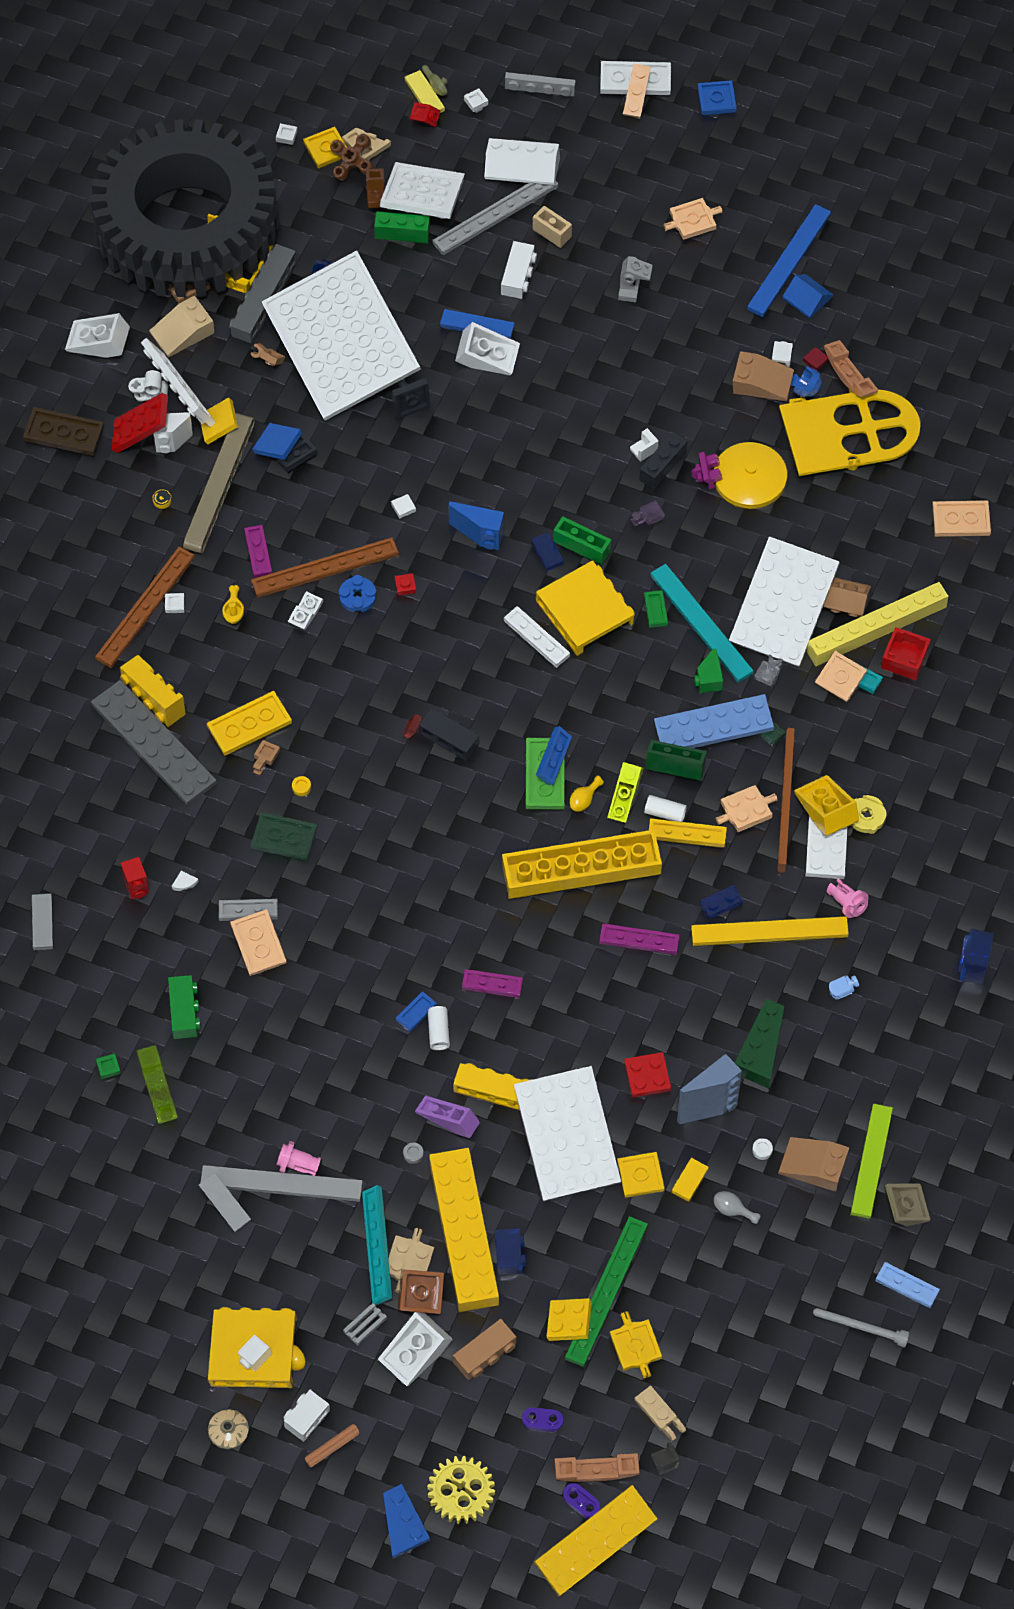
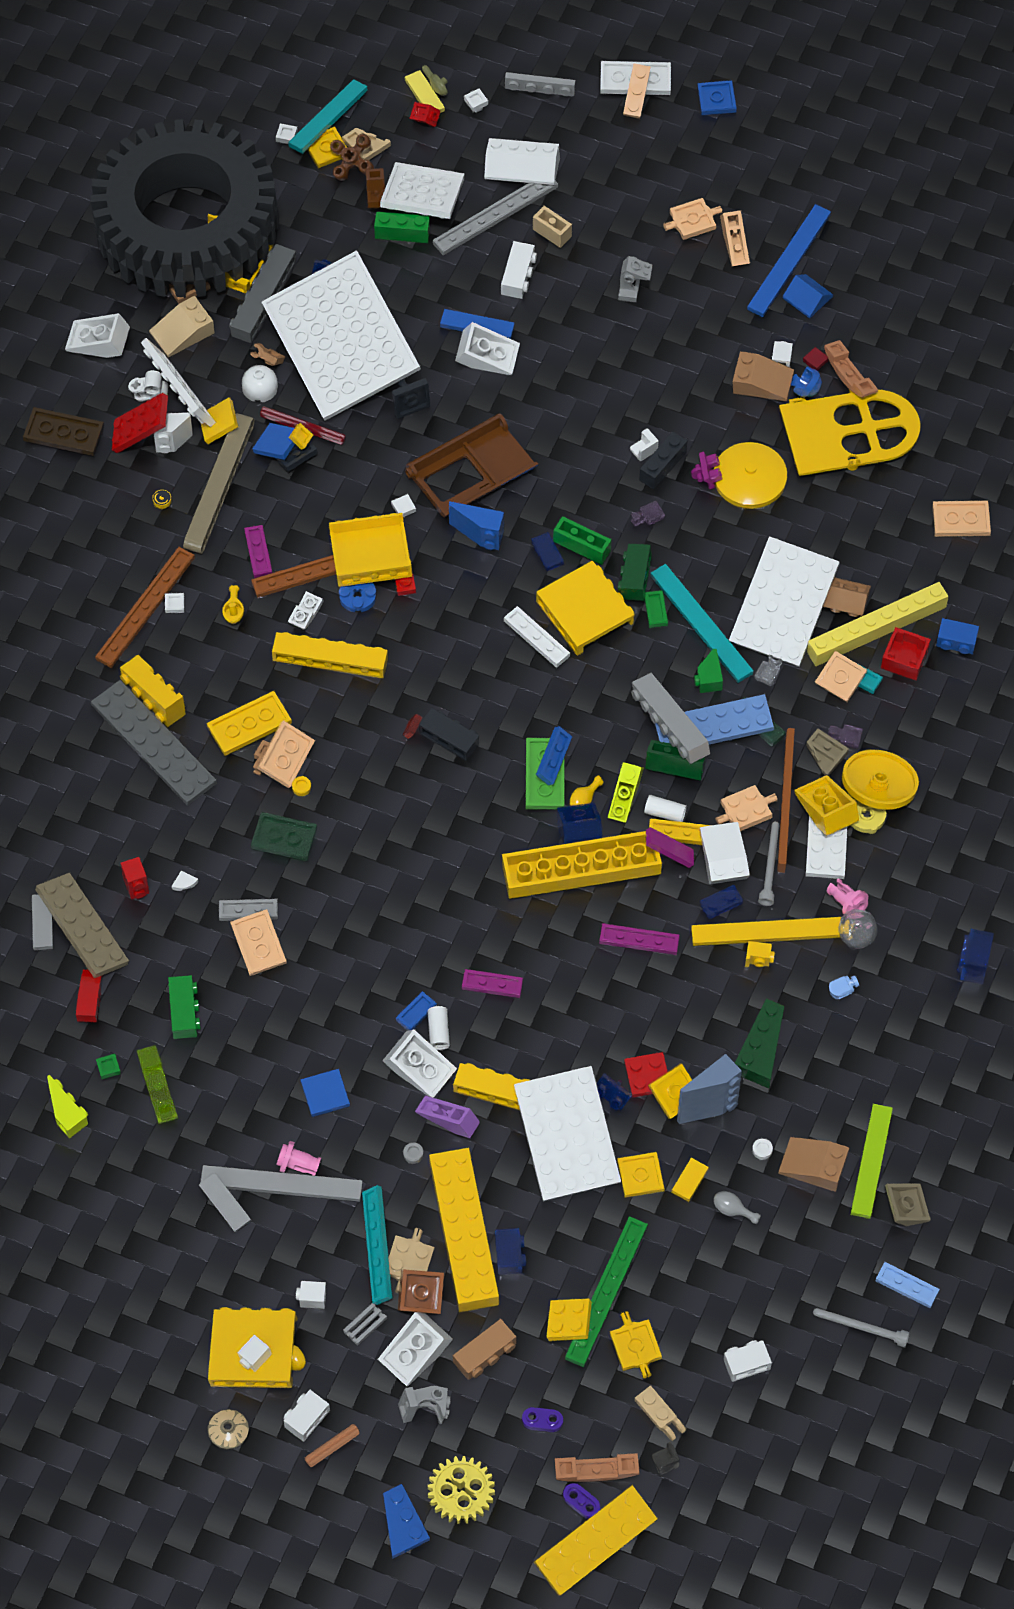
none -> dark tan plate [35,873,129,978]
none -> neon yellow slope [47,1075,88,1139]
none -> red slope [76,970,103,1022]
none -> white cylinder [242,365,278,402]
none -> light nougat tile [257,720,315,788]
none -> dark red axle [260,406,345,445]
none -> yellow brick [272,632,388,679]
none -> teal tile [288,79,368,154]
none -> yellow tile [288,423,313,450]
none -> white brick [296,1281,326,1309]
none -> blue tile [301,1069,350,1117]
none -> yellow panel [329,513,412,587]
none -> white slope [383,1029,457,1098]
none -> light grey tile [398,1386,450,1424]
none -> reddish brown piece [405,413,538,518]
none -> clear blue brick [557,802,602,844]
none -> clear blue hips [596,1073,632,1110]
none -> dark green brick [618,544,652,600]
none -> light grey brick [631,673,710,764]
none -> magenta tile [646,827,694,868]
none -> yellow plate [648,1064,692,1119]
none -> white slope [700,822,750,884]
none -> light nougat slope [720,210,750,267]
none -> white brick [724,1340,772,1382]
none -> yellow brick [745,941,775,967]
none -> light grey piece [758,821,779,906]
none -> dark tan wing [806,729,849,776]
none -> clear purple plate [828,724,863,749]
none -> clear cylinder [838,909,877,949]
none -> yellow dish [842,750,919,810]
none -> blue brick [936,618,979,654]

